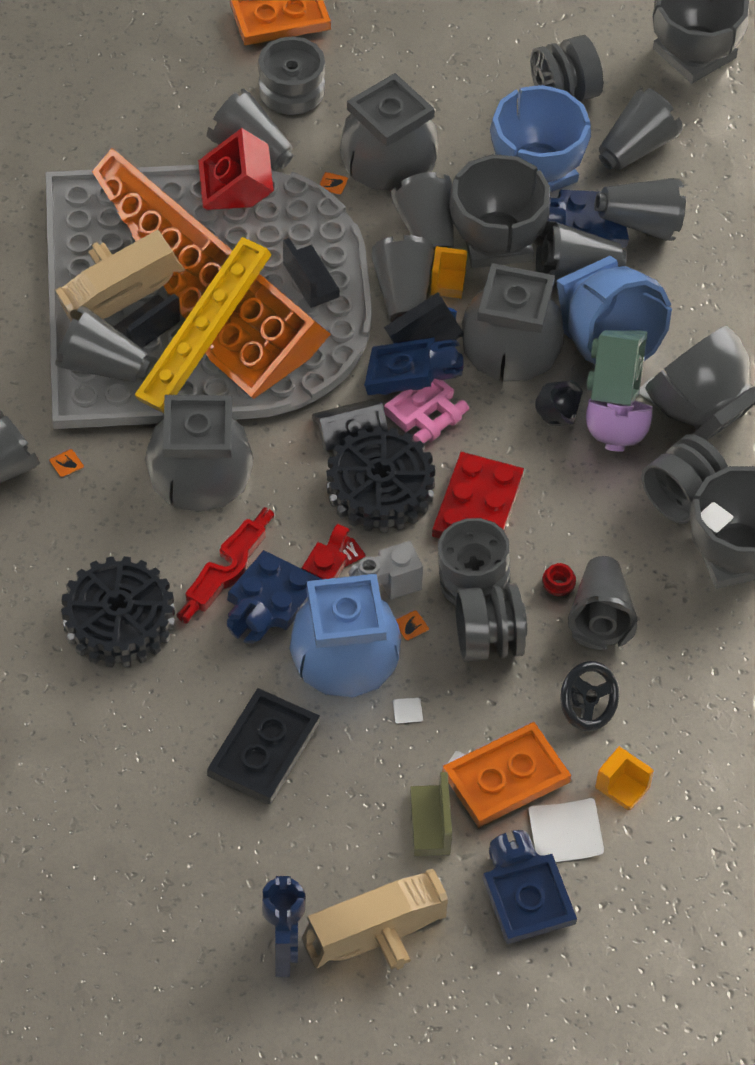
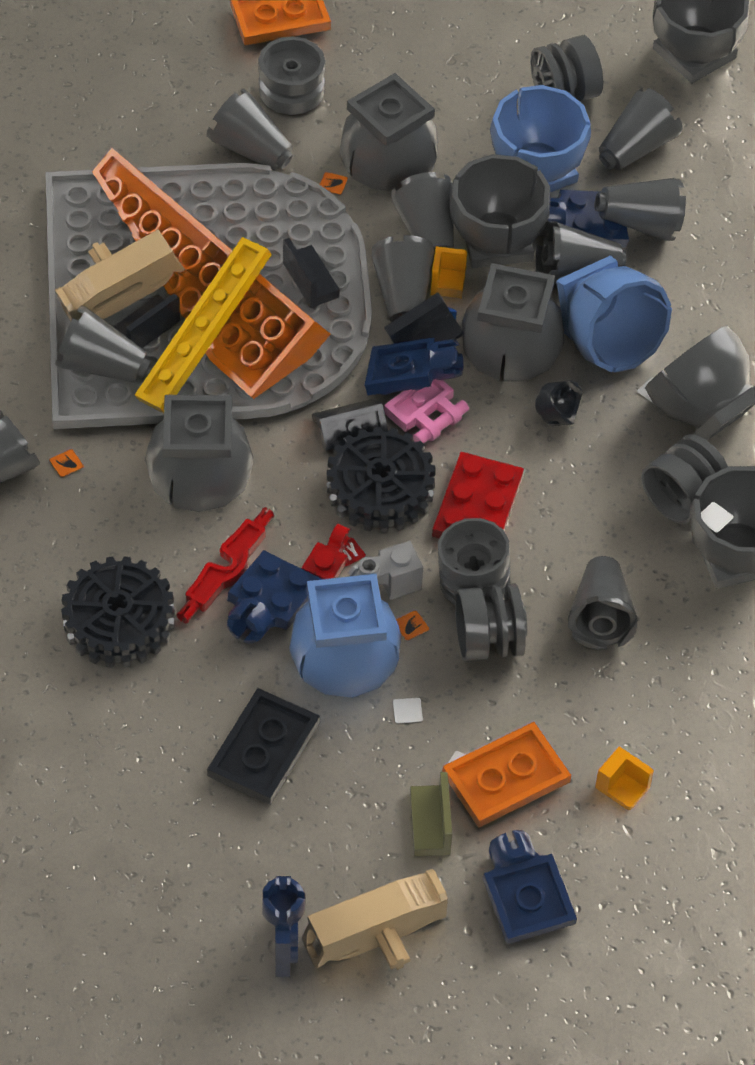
red slope [198,128,274,210] -> none
white sticker [528,798,604,862] -> none
red plate [542,563,576,596] -> none
black piece [560,661,619,731] -> none
lavender cylinder [586,398,653,452] -> none
sand green slope [587,330,648,406] -> none

